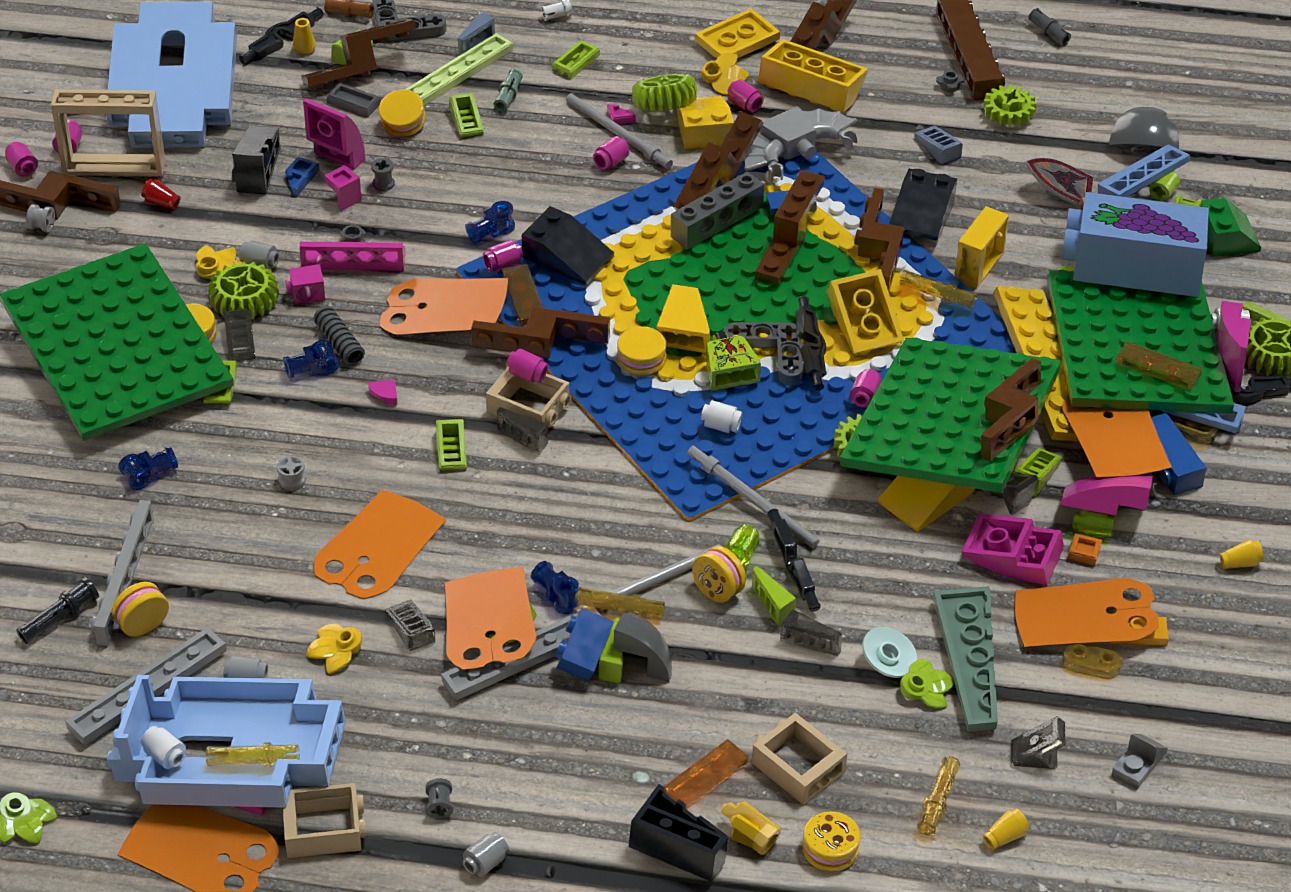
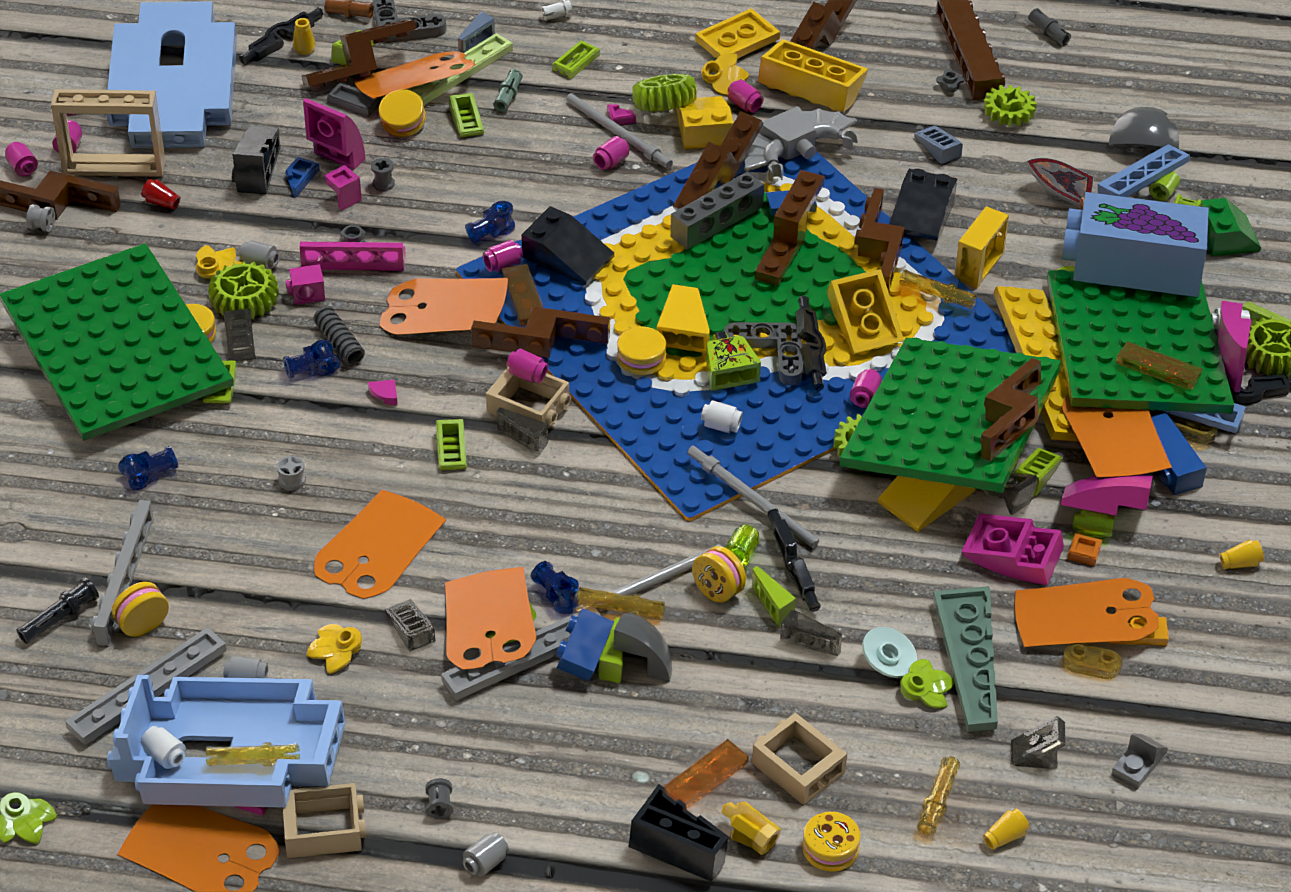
none -> orange piece [353,51,476,99]

